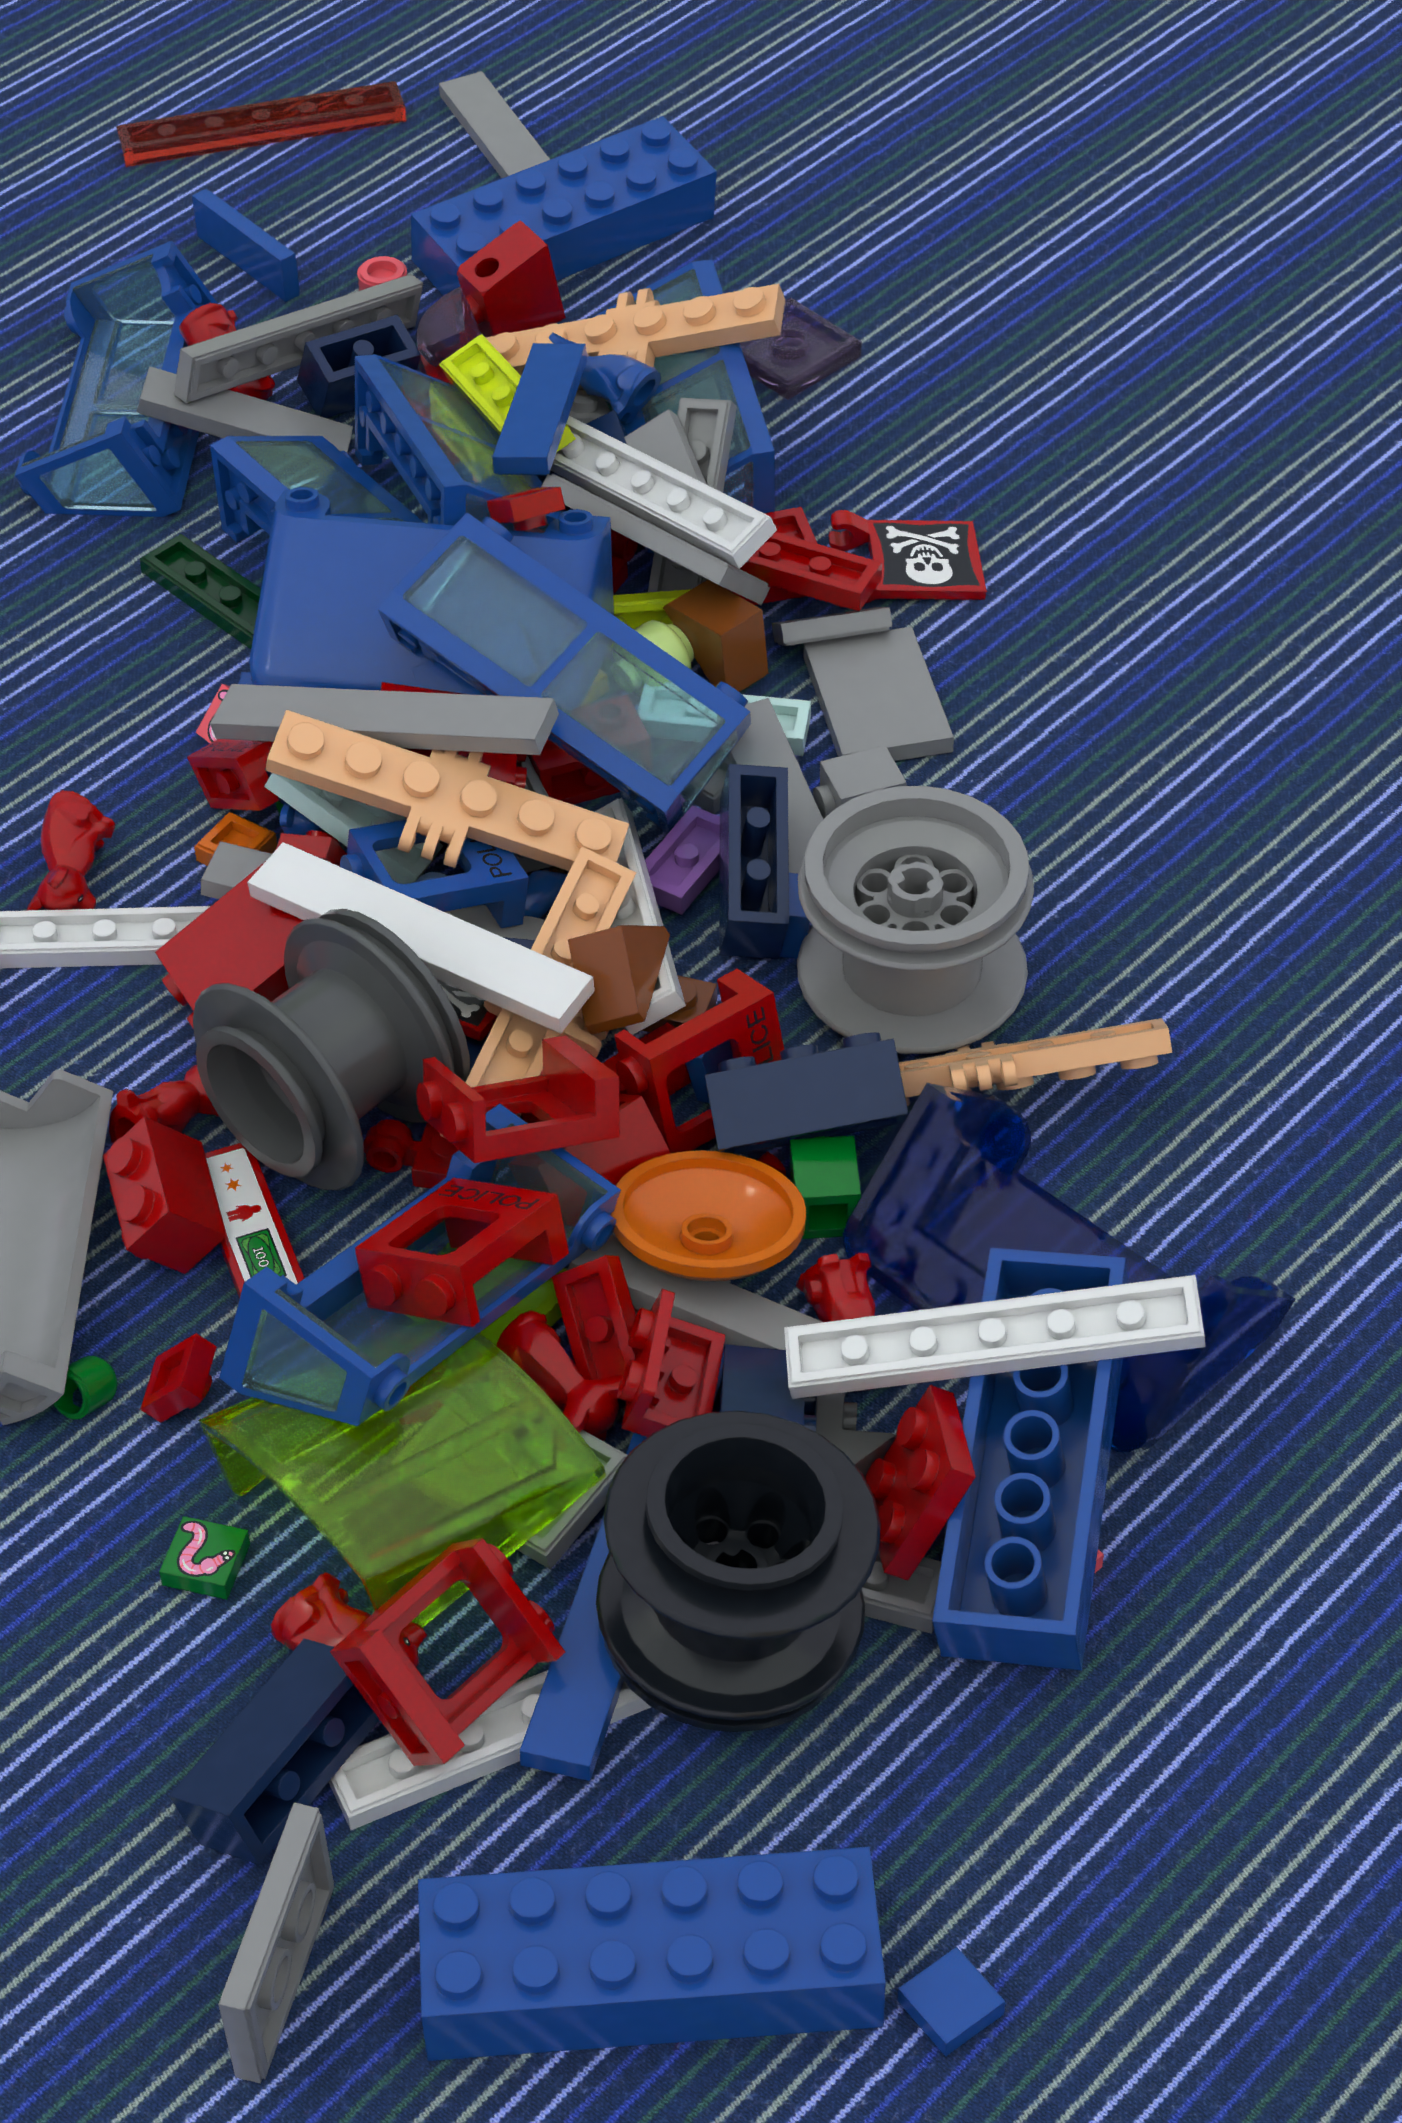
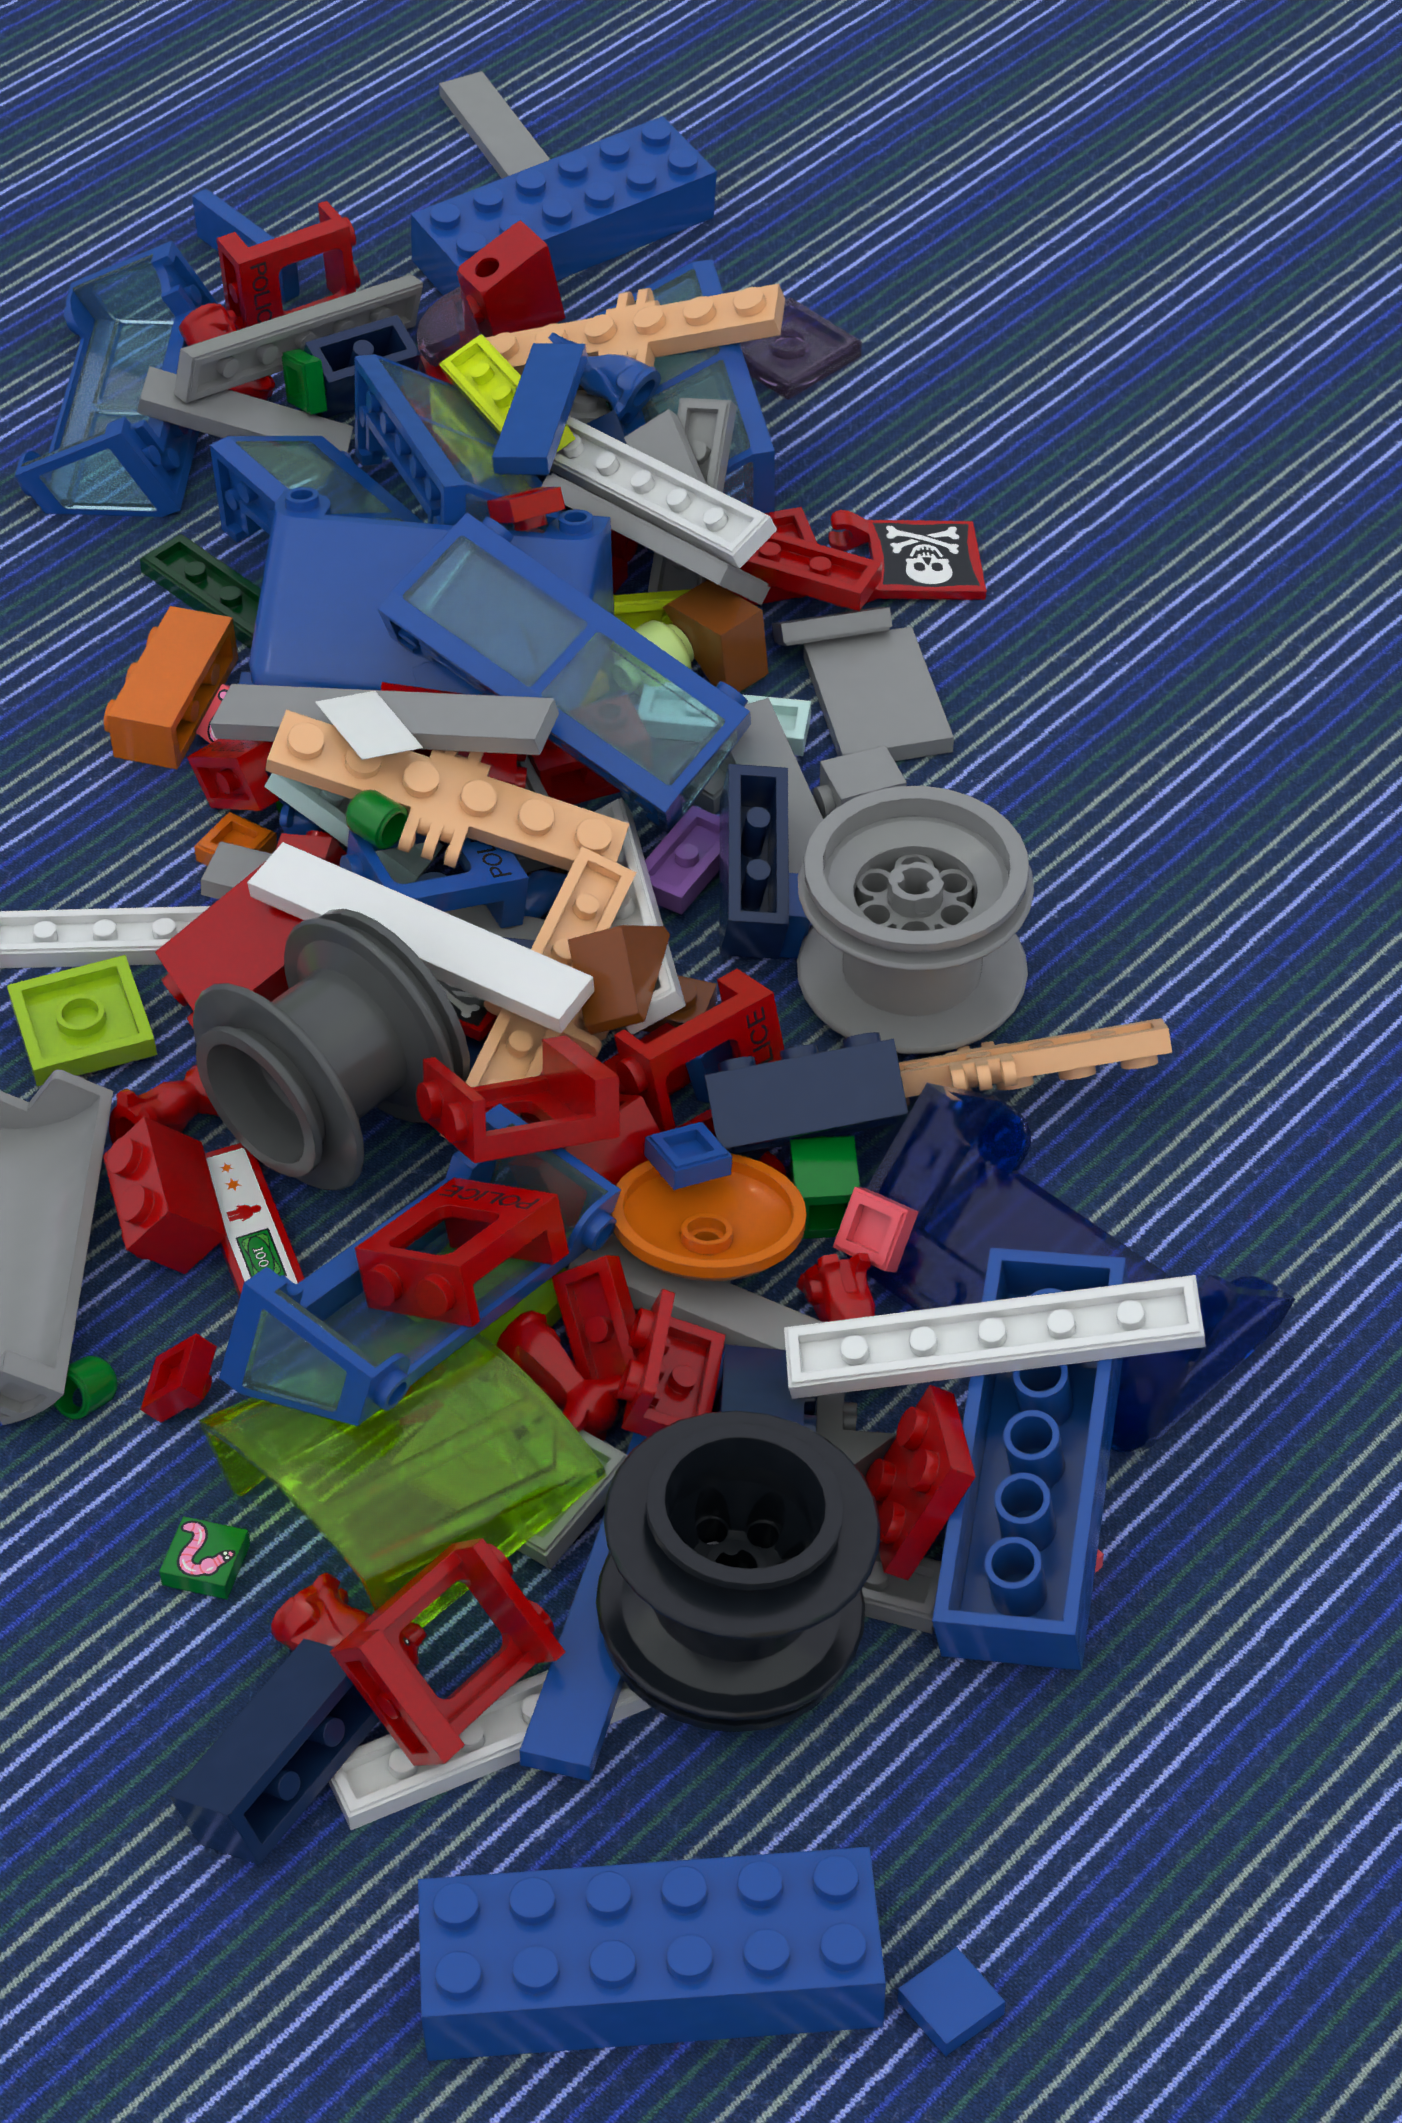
red animal [26,790,116,911] -> none
clear red tile [116,81,407,167] -> none
light grey tile [218,1803,334,2084] -> none
coral tile [357,256,407,291] -> none
red plate [363,1119,459,1189] -> none
none -> lime plate [7,955,157,1086]
none -> orange brick [104,606,238,769]
none -> red window [217,201,361,330]
none -> green tile [282,349,327,415]
none -> white sticker [315,691,423,760]
none -> green piece [346,790,408,849]
none -> blue tile [644,1122,732,1190]
none -> coral tile [833,1187,919,1272]

